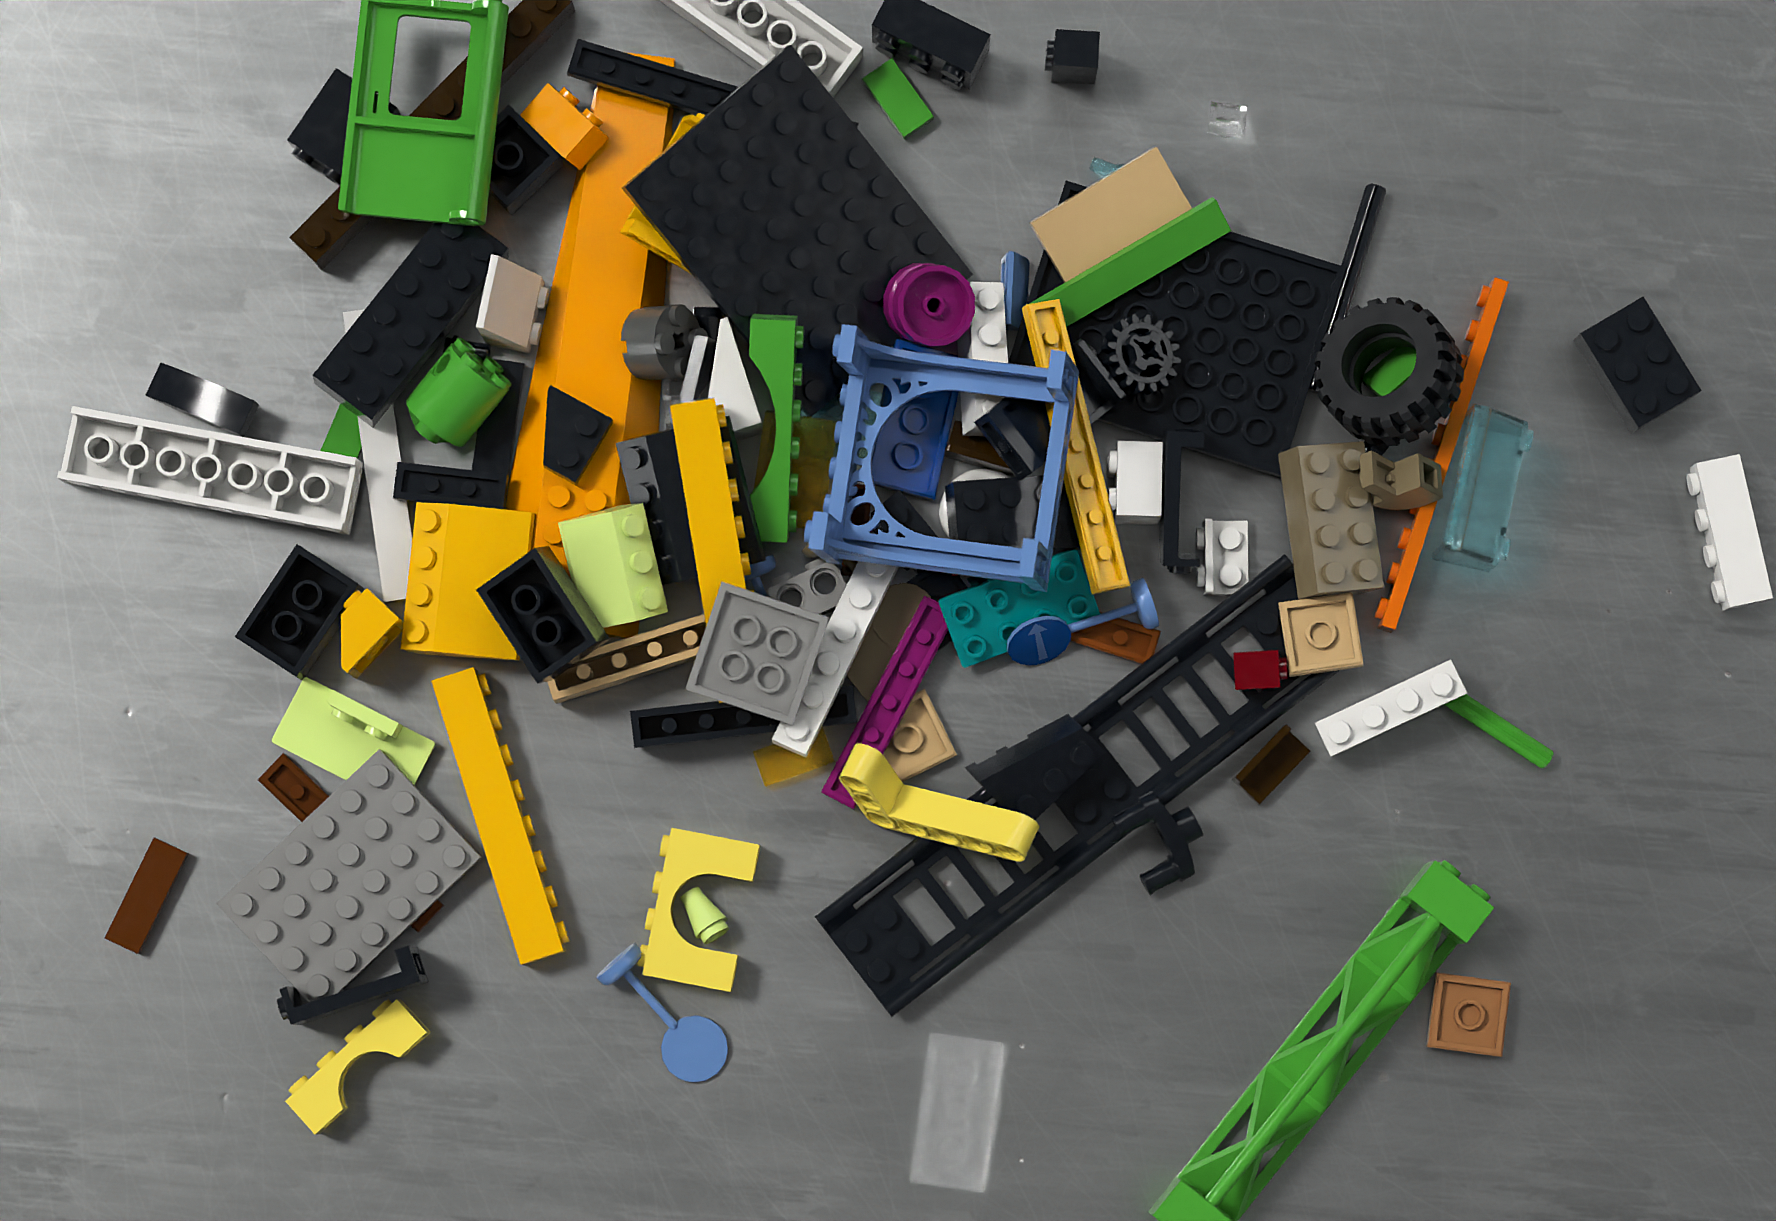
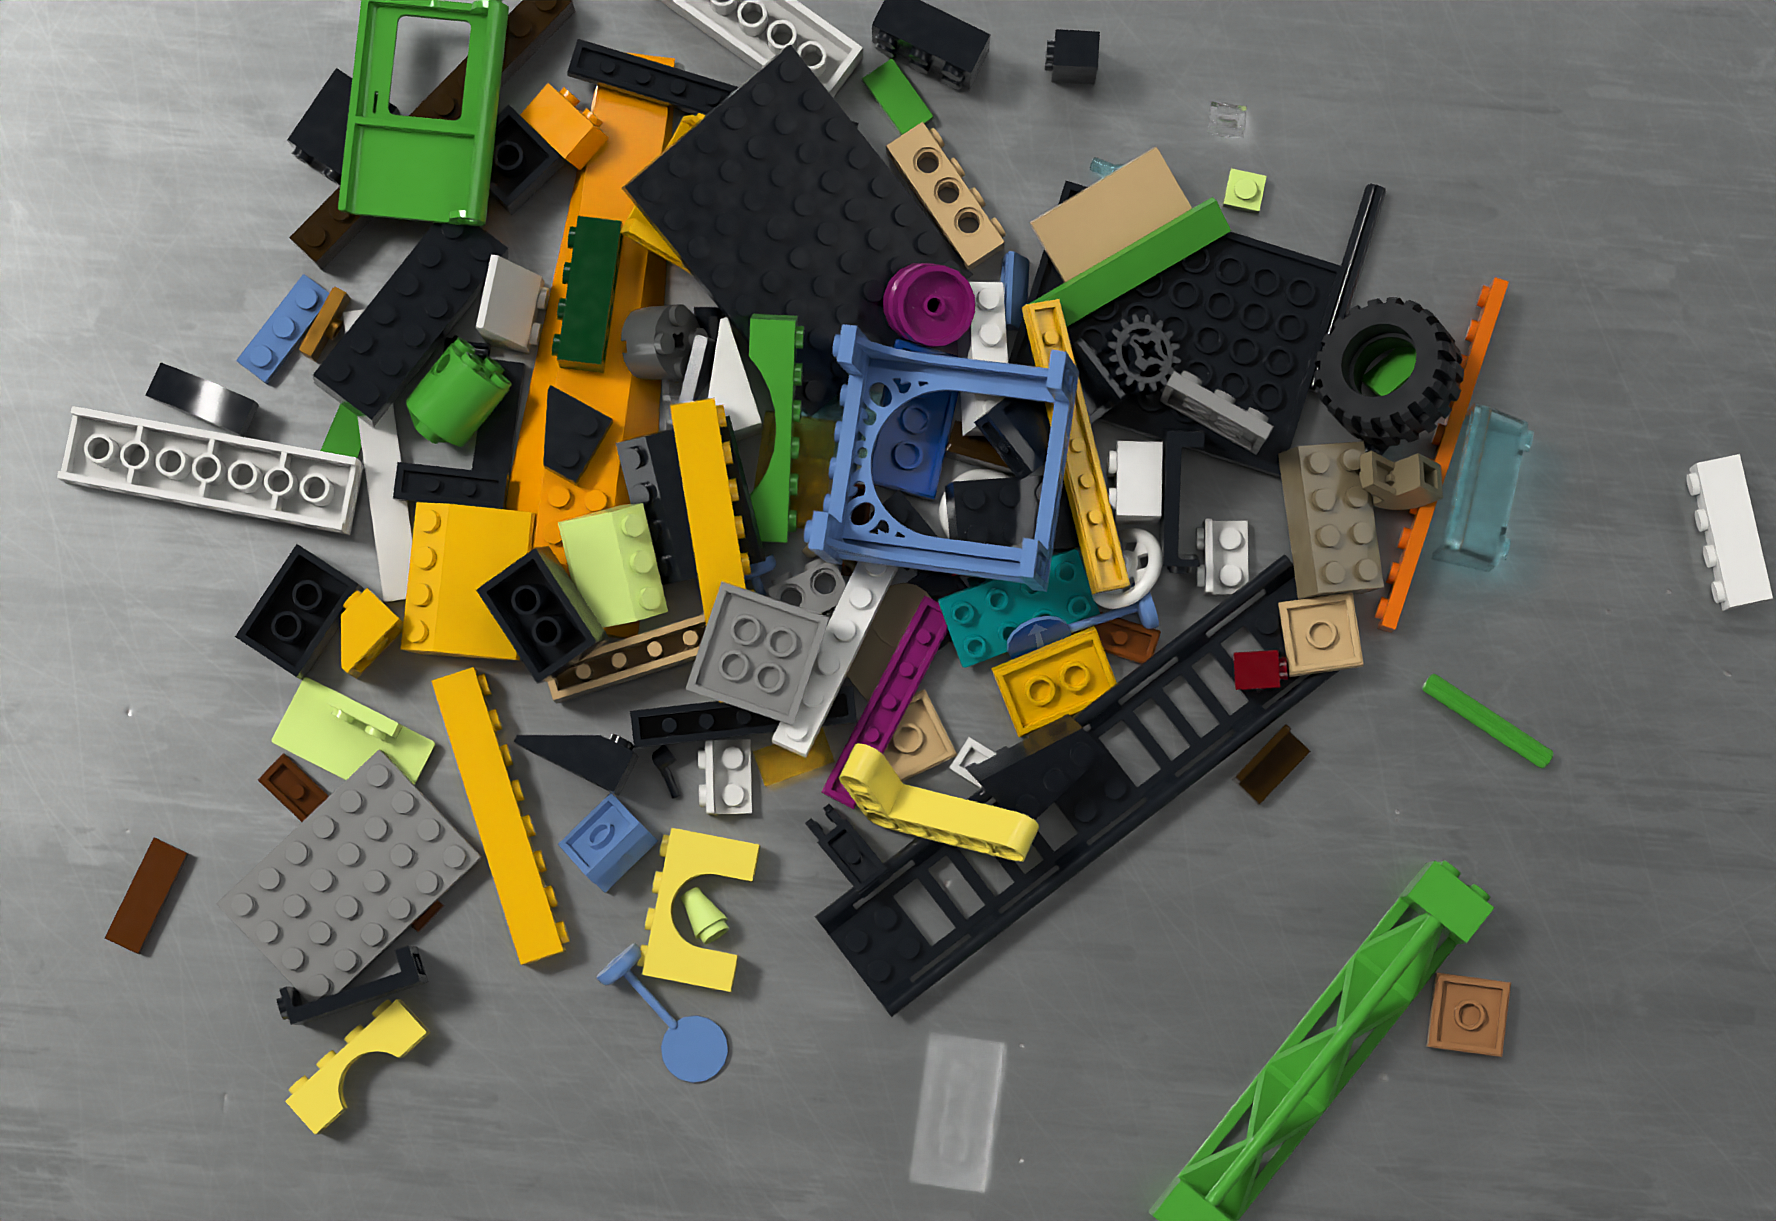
black connector [1110,791,1204,895] -> none
white brick [1315,659,1468,757] -> none
black brick [1573,296,1702,434] -> none
none -> medium blue plate [236,274,329,384]
none -> pearl gold plate [299,286,351,362]
none -> black slope [513,733,639,796]
none -> dark green brick [552,216,624,373]
none -> medium blue bracket [558,793,658,893]
none -> black hand [652,745,680,799]
none -> white bracket [698,739,753,815]
none -> black hinge [805,804,892,899]
none -> tan brick [886,122,1006,271]
none -> white plate [949,737,996,788]
none -> yellow tile [991,626,1117,737]
none -> white plate [1086,528,1162,609]
none -> light grey plate [1160,371,1273,455]
none -> yellowish green plate [1223,168,1267,214]

